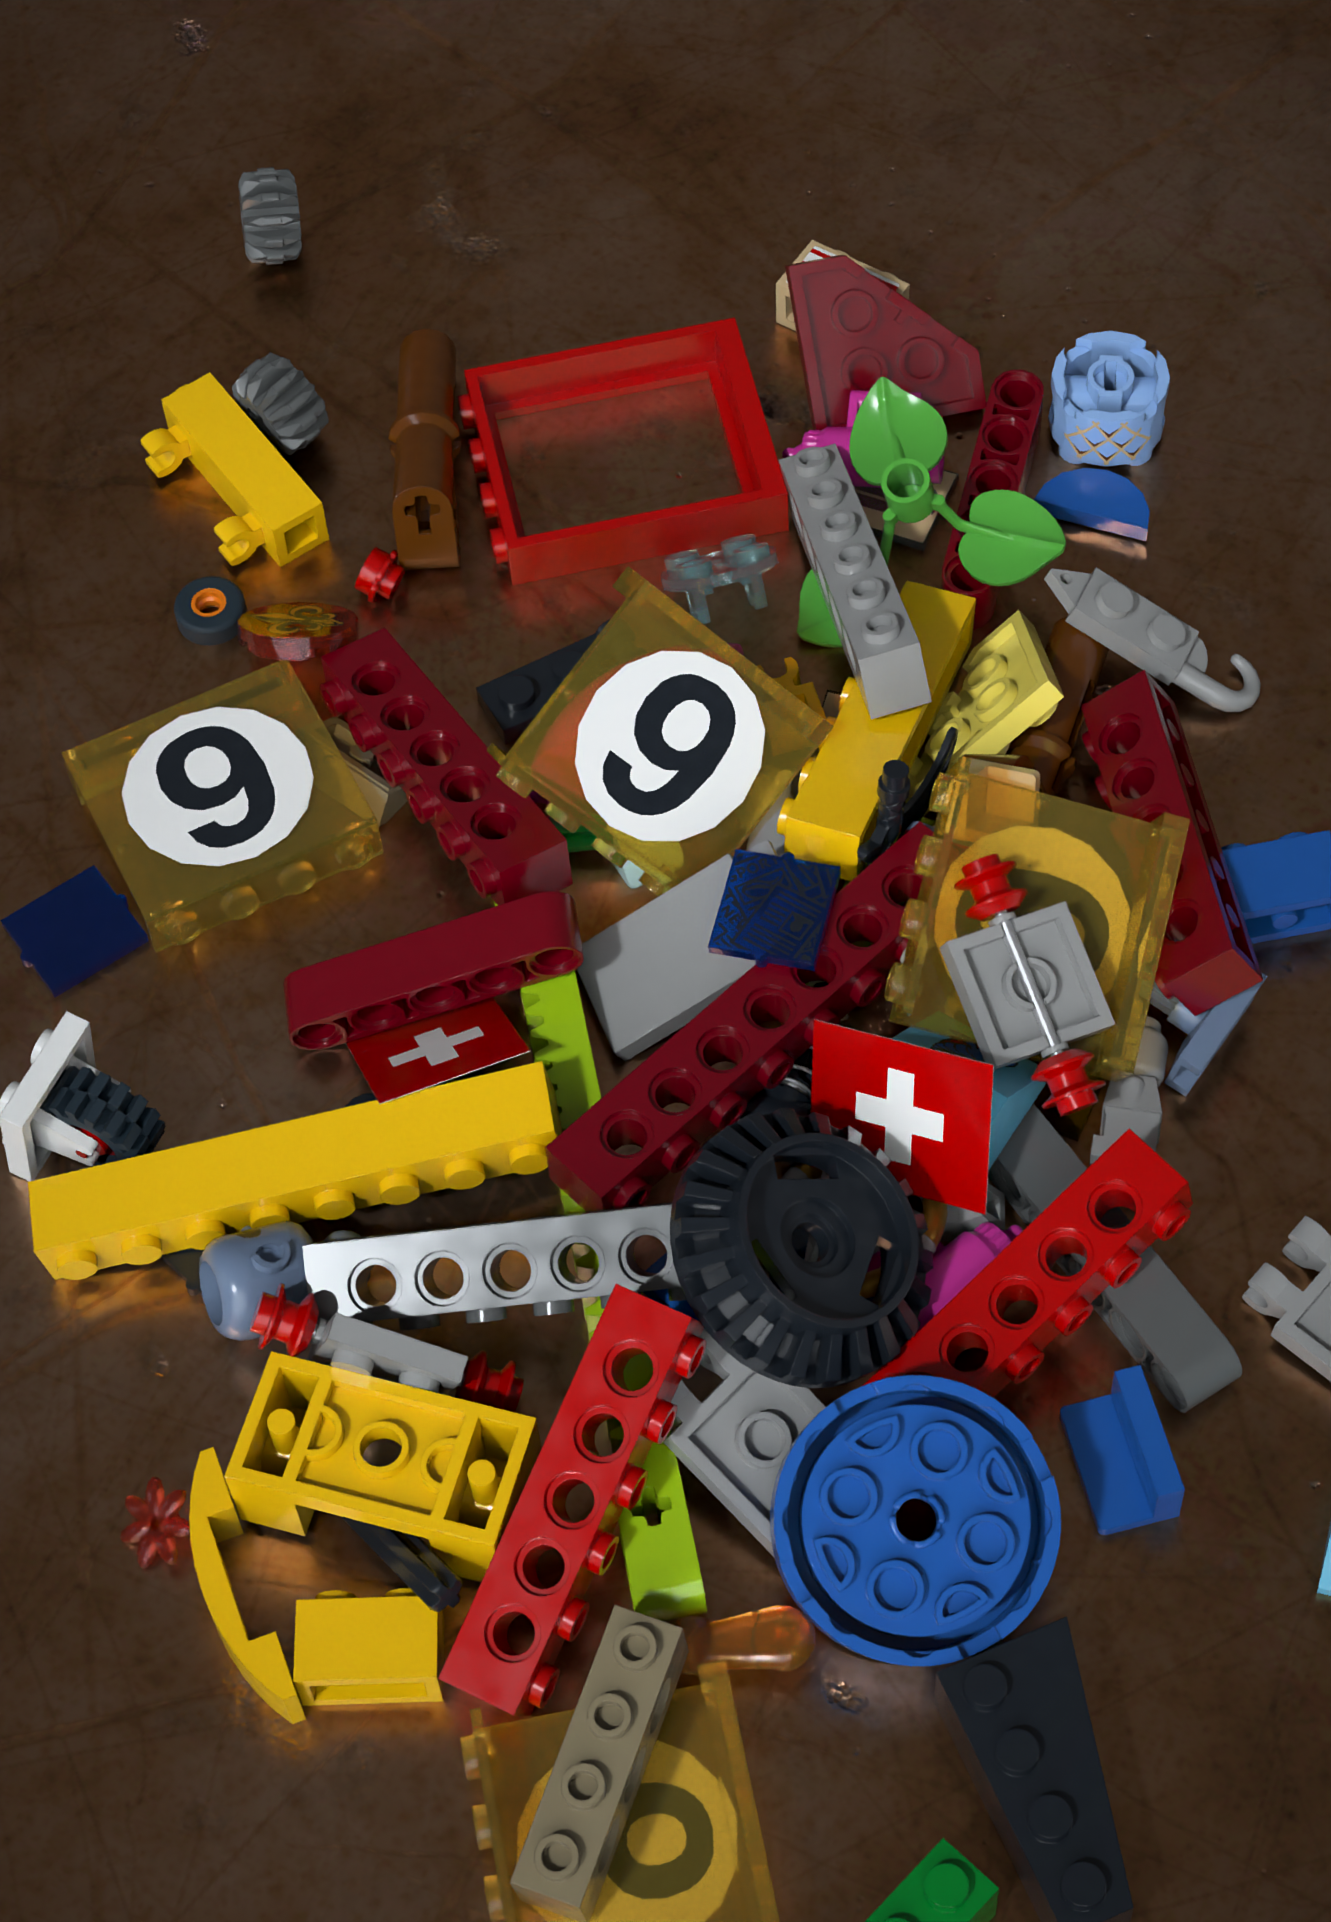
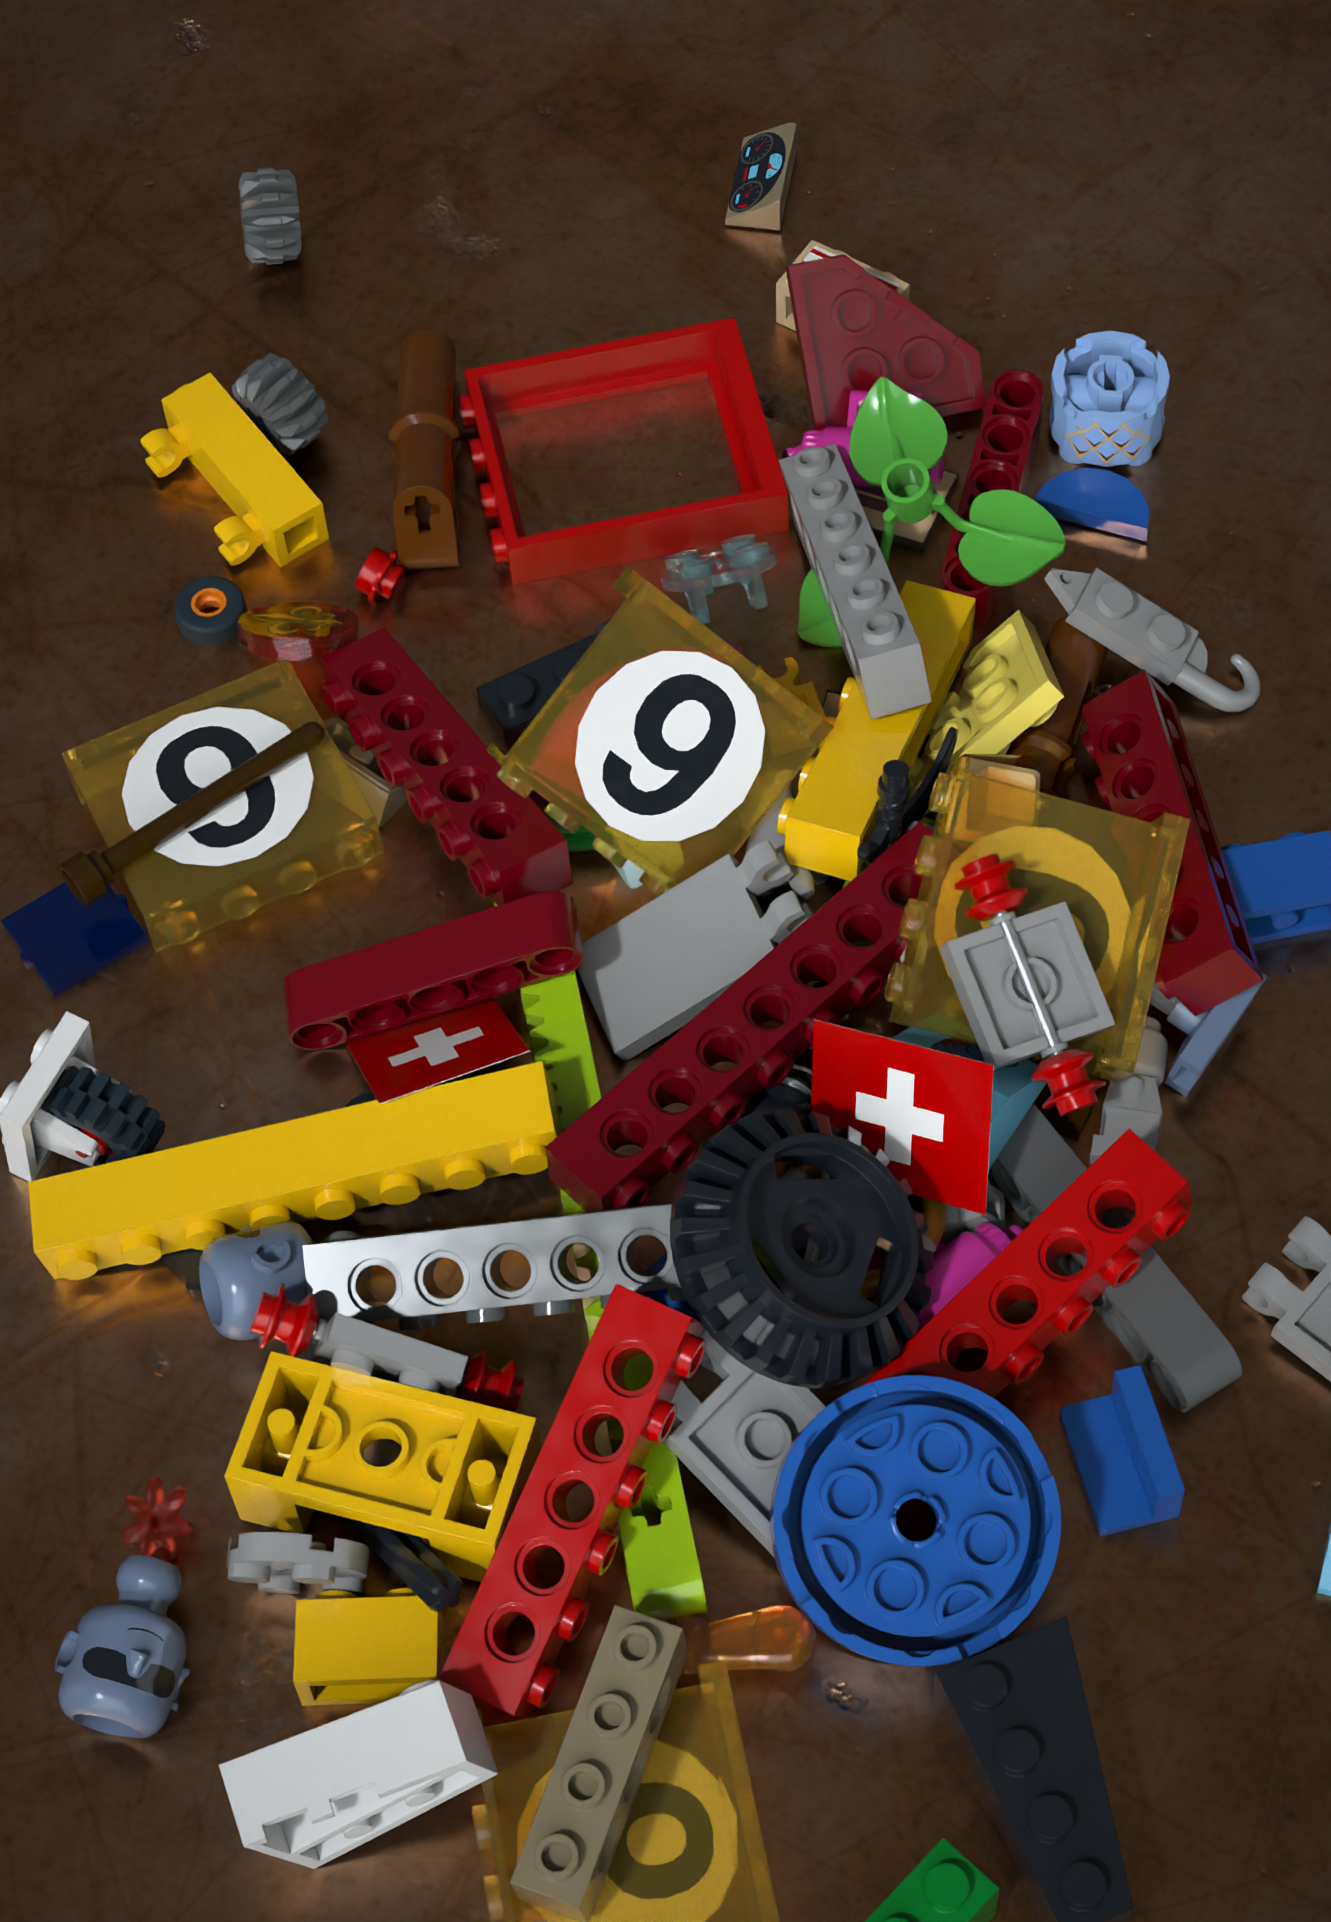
yellow slope [189,1447,306,1724] -> none
clear blue piece [708,849,841,971] -> none
none -> sand blue piece [55,1555,190,1738]
none -> dark brown piece [58,721,324,908]
none -> white wedge [219,1680,499,1869]
none -> light grey plate [226,1532,370,1595]
none -> slope [725,122,798,230]

